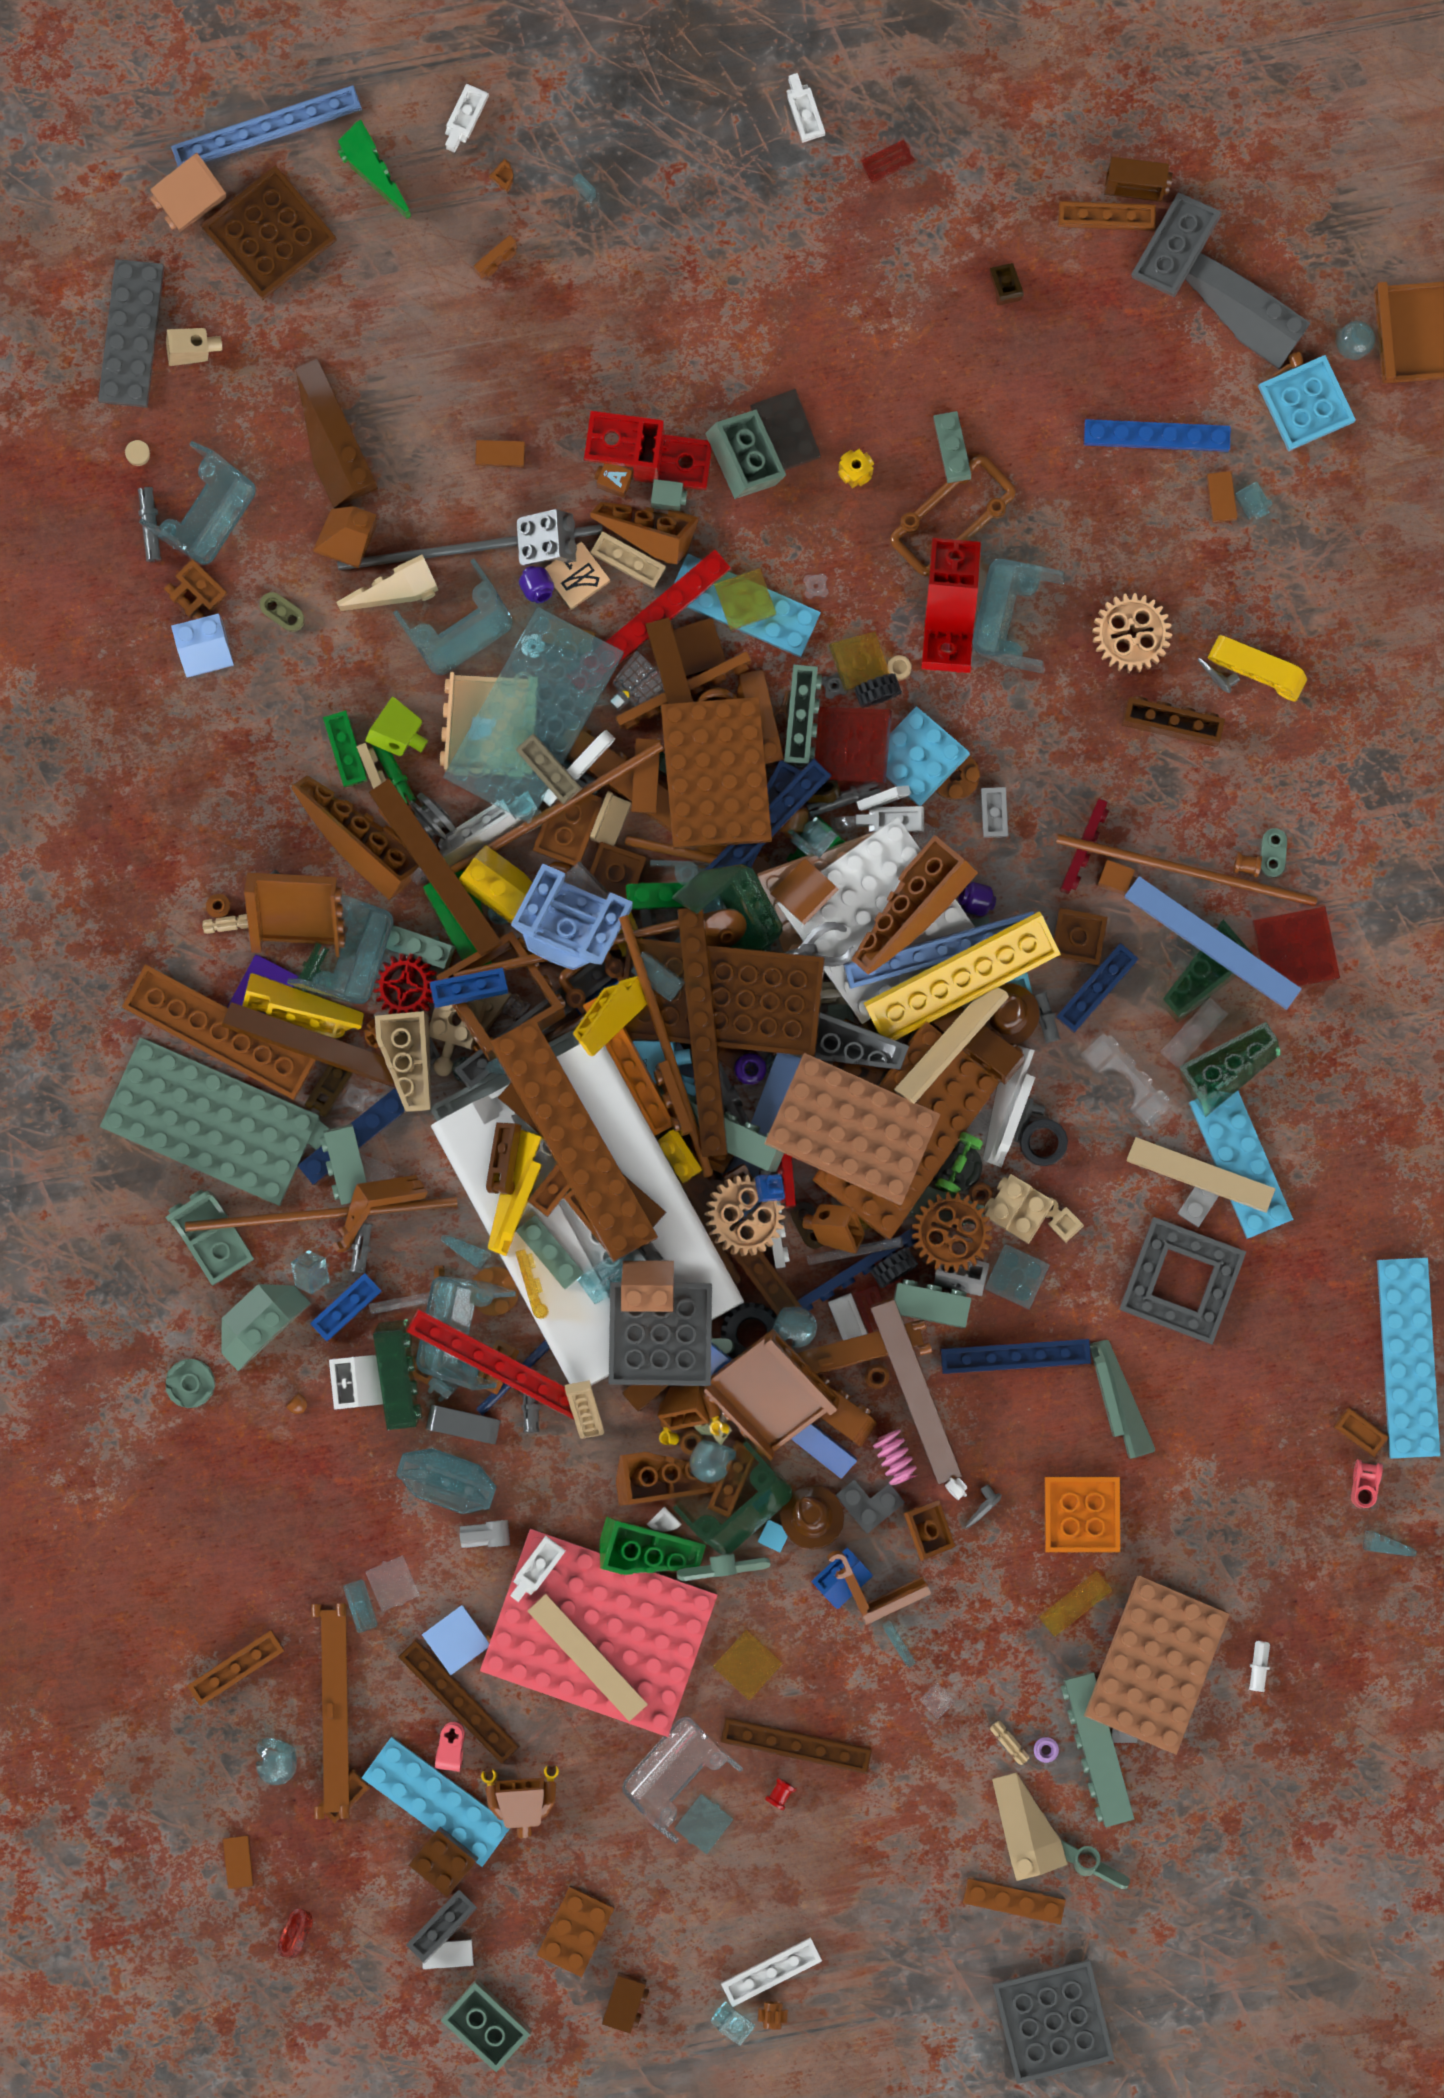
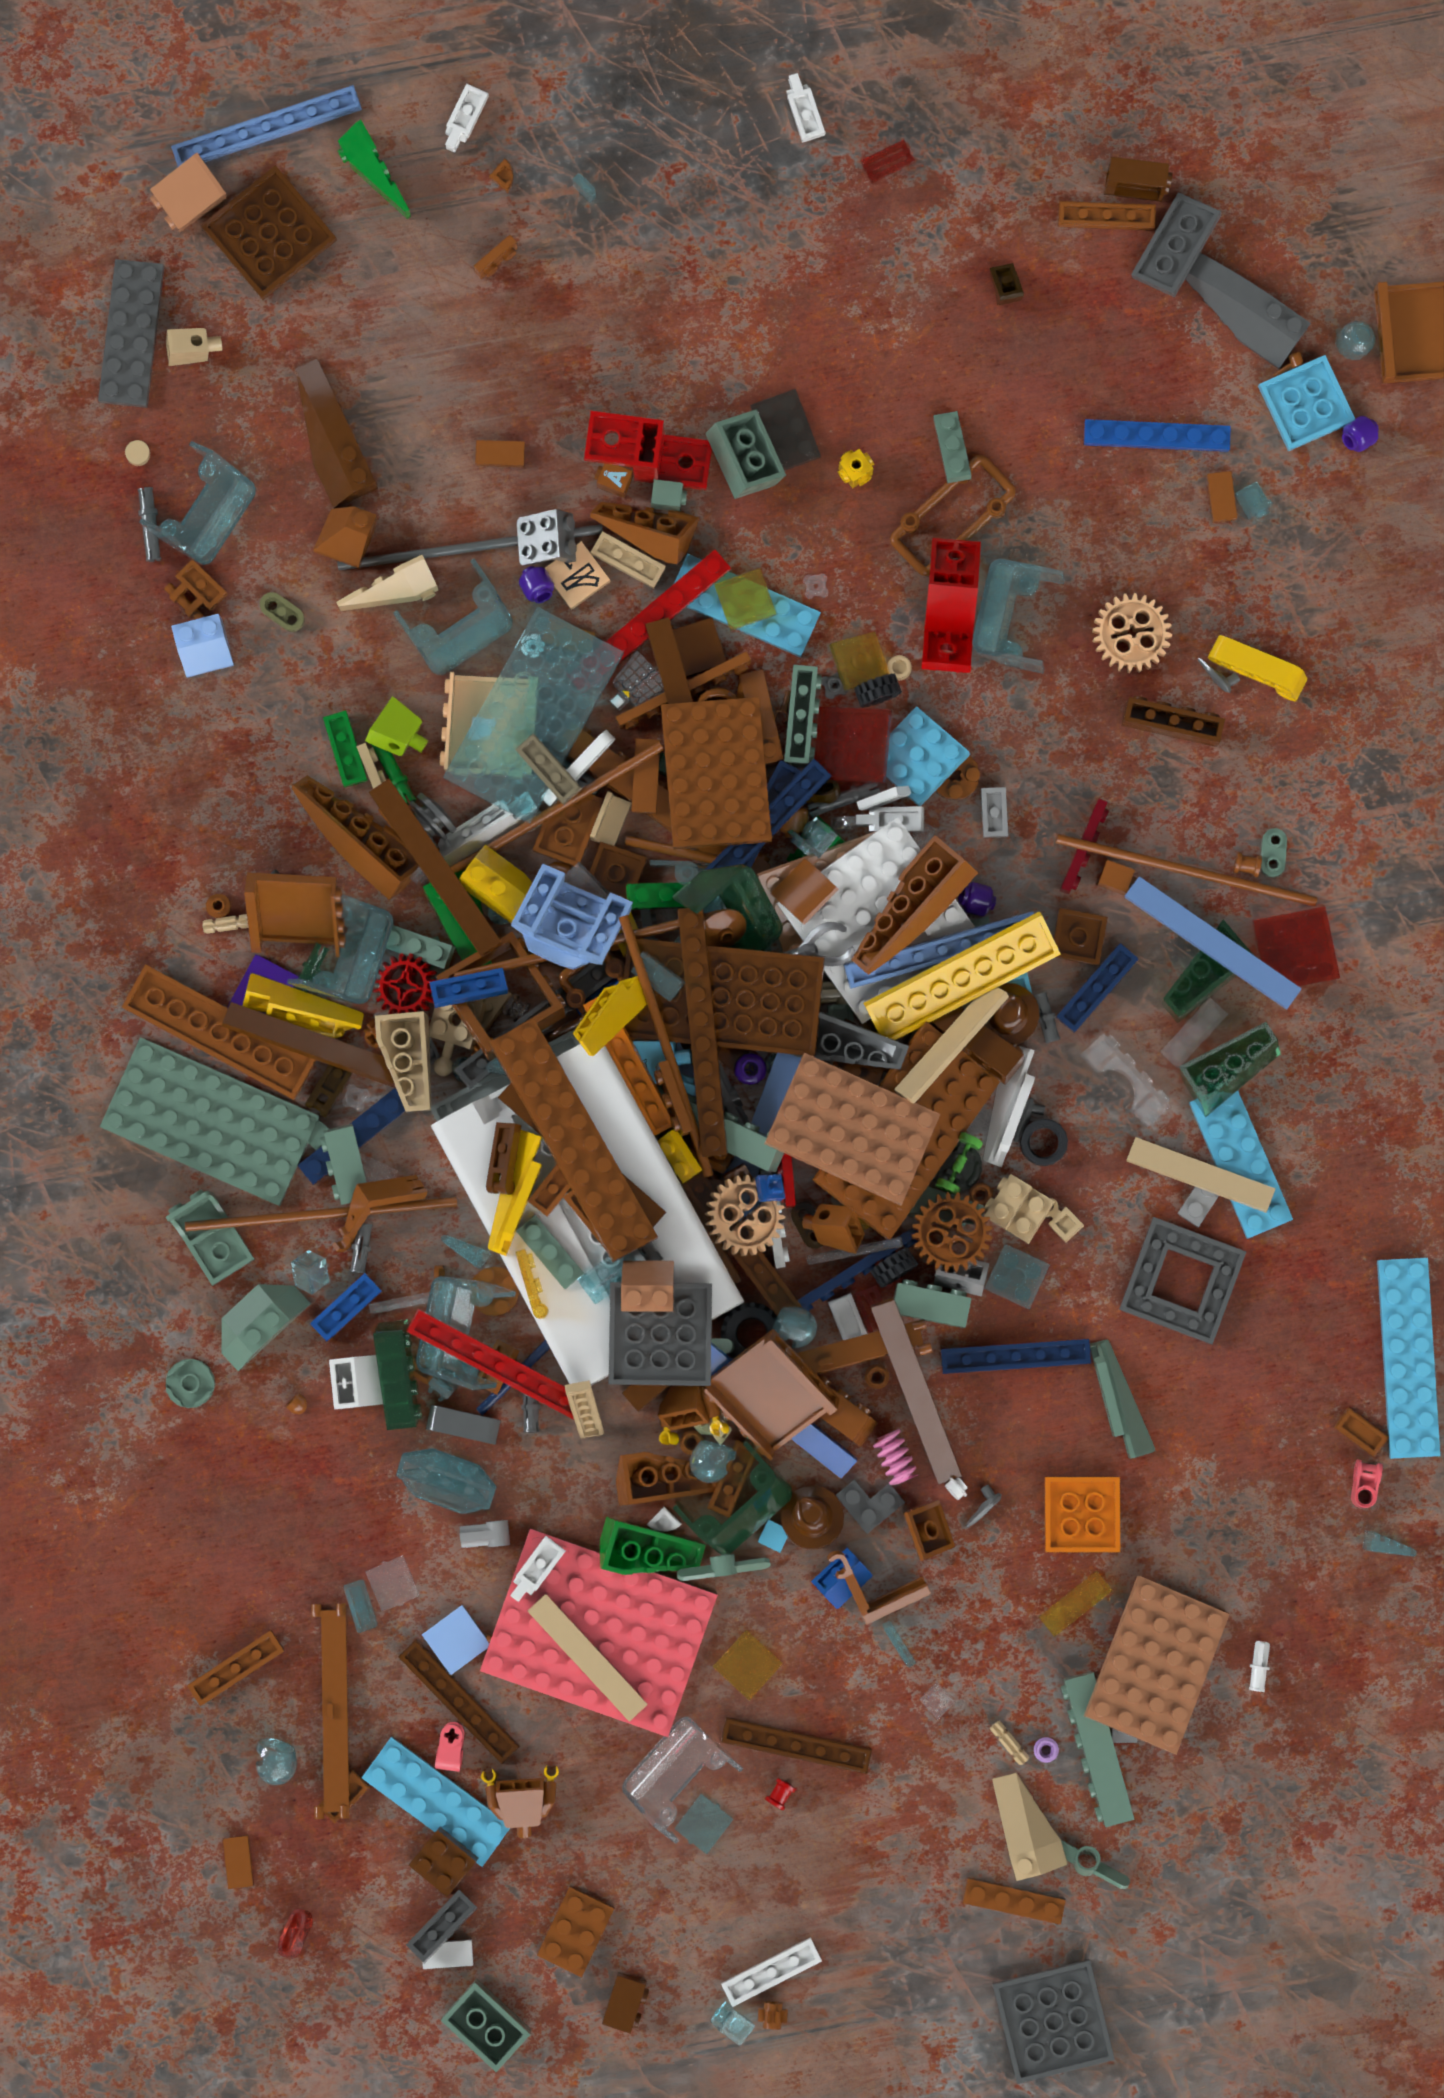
none -> dark purple head [1342,416,1379,452]

